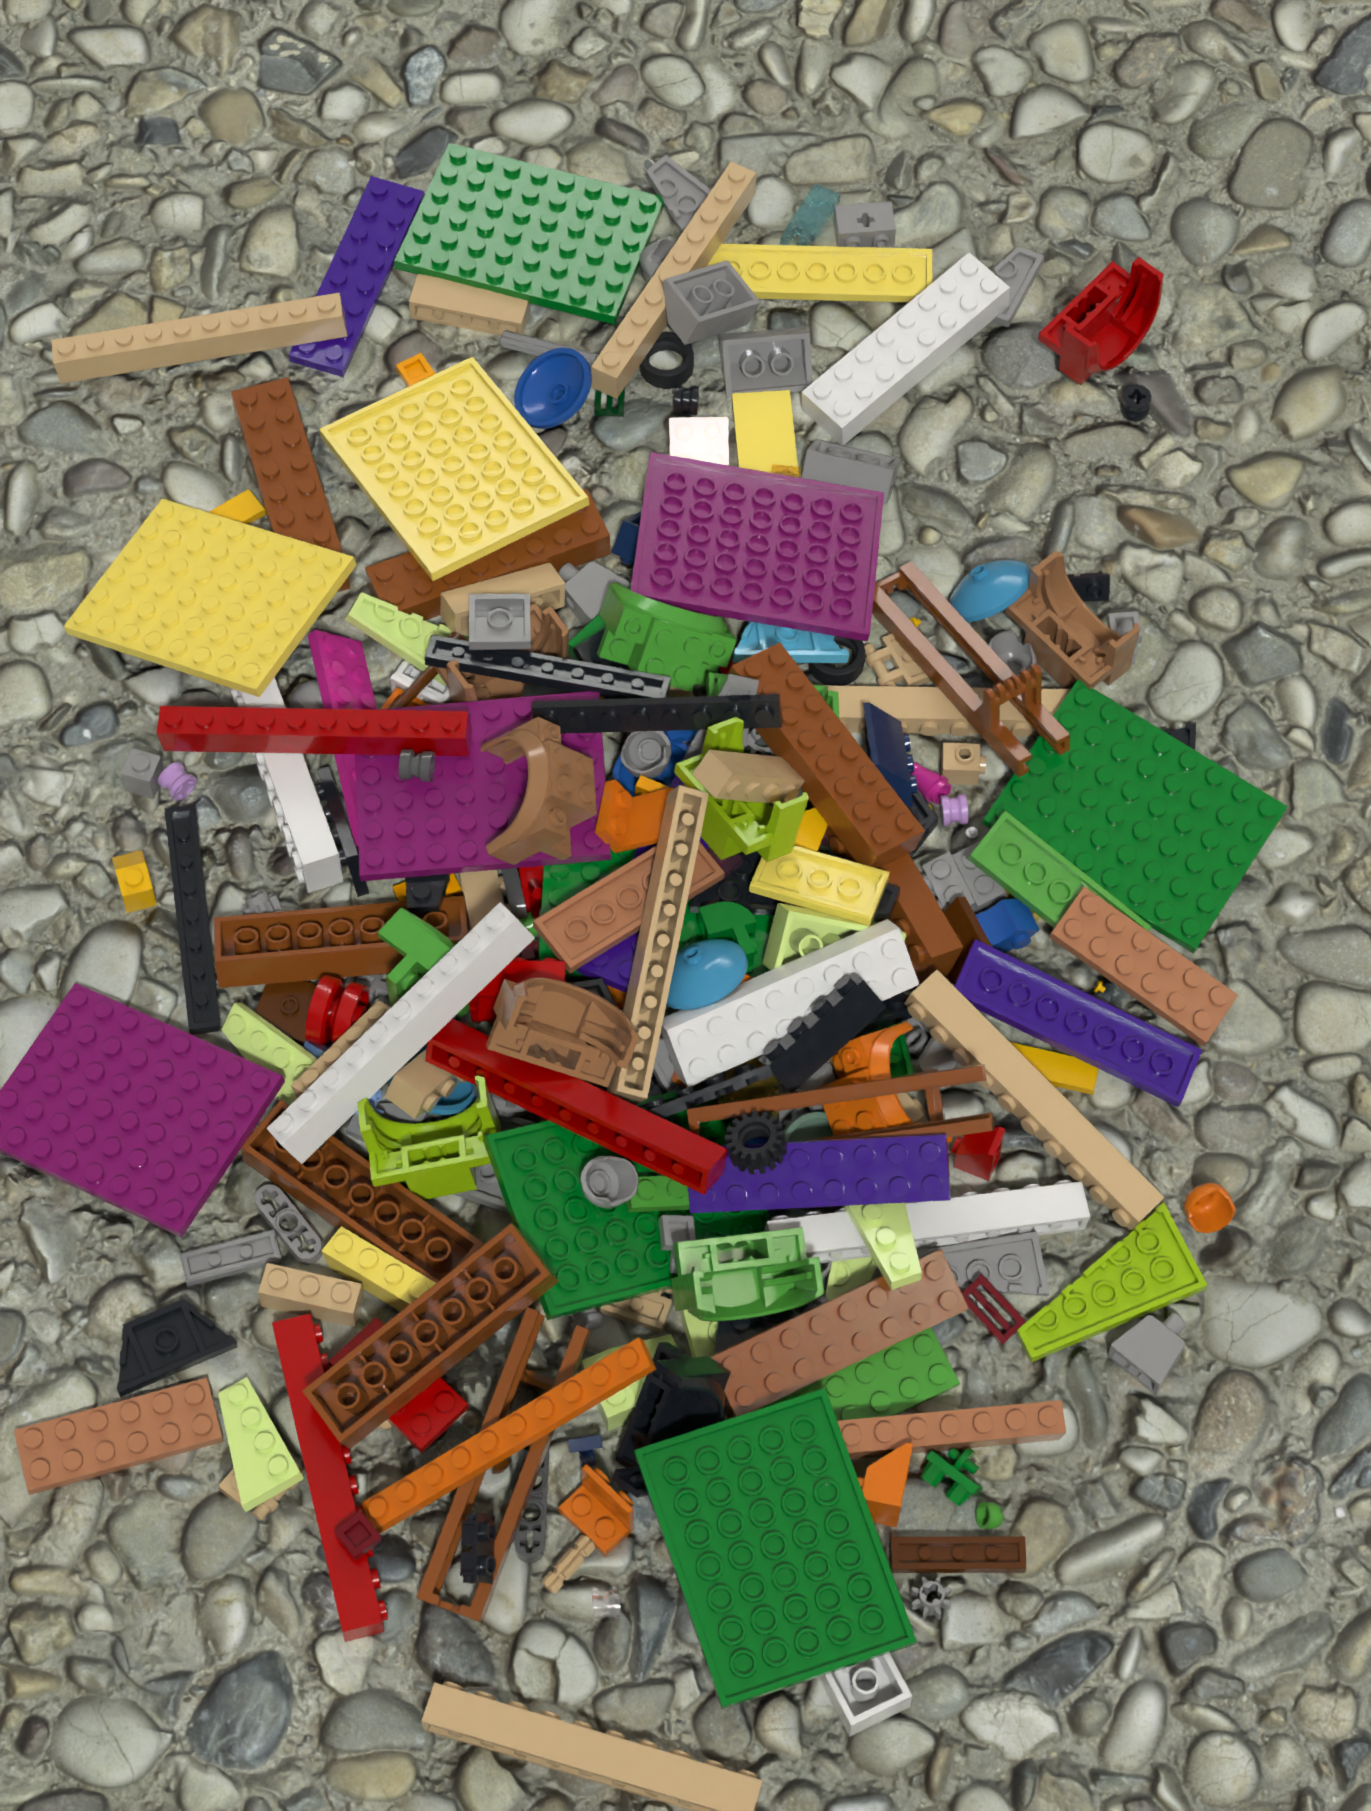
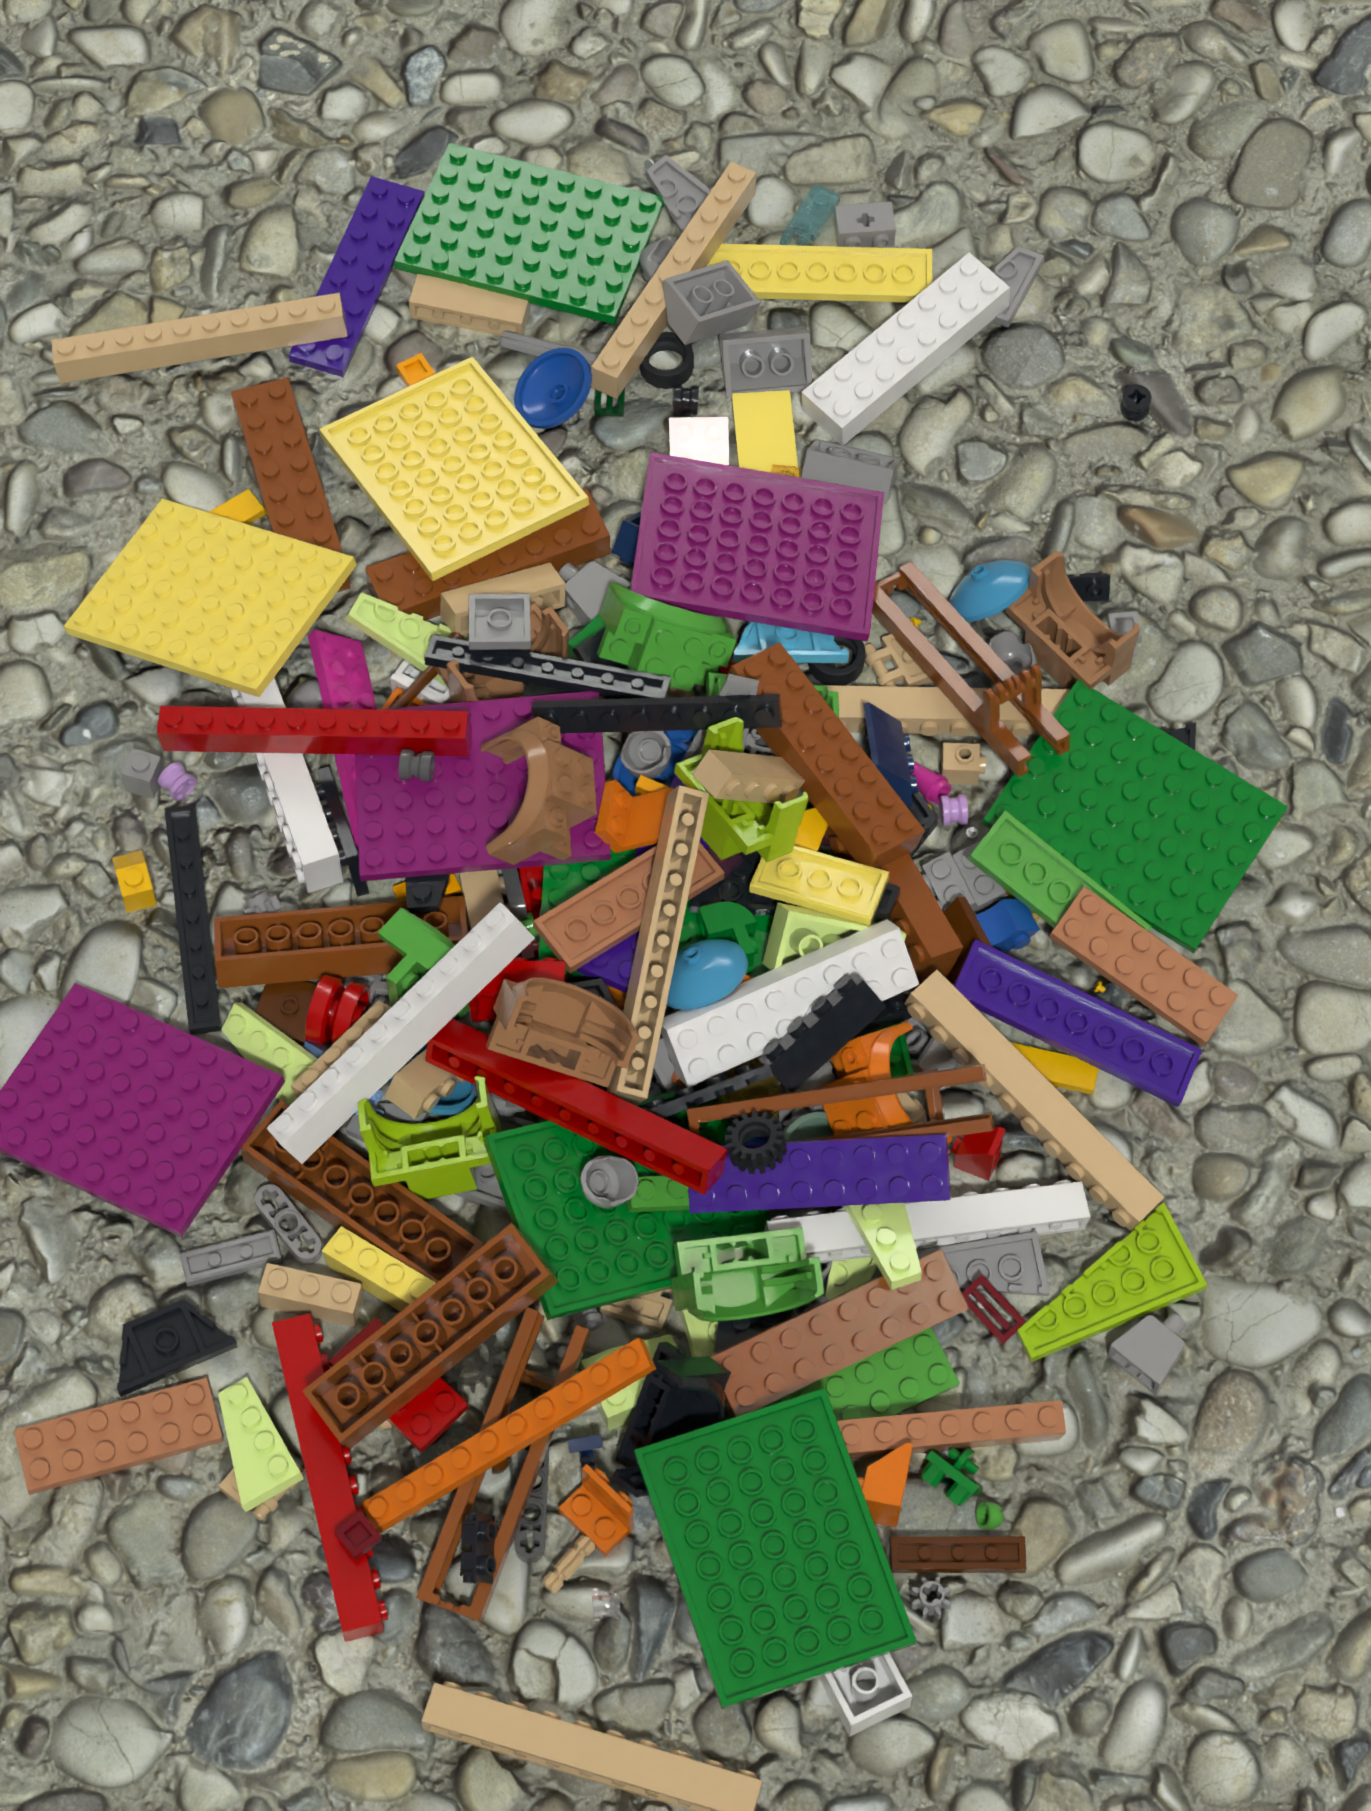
light grey plate [658,1215,696,1275] -> none
red piece [1038,257,1164,385] -> none
orange hair [1183,1183,1236,1234] -> none

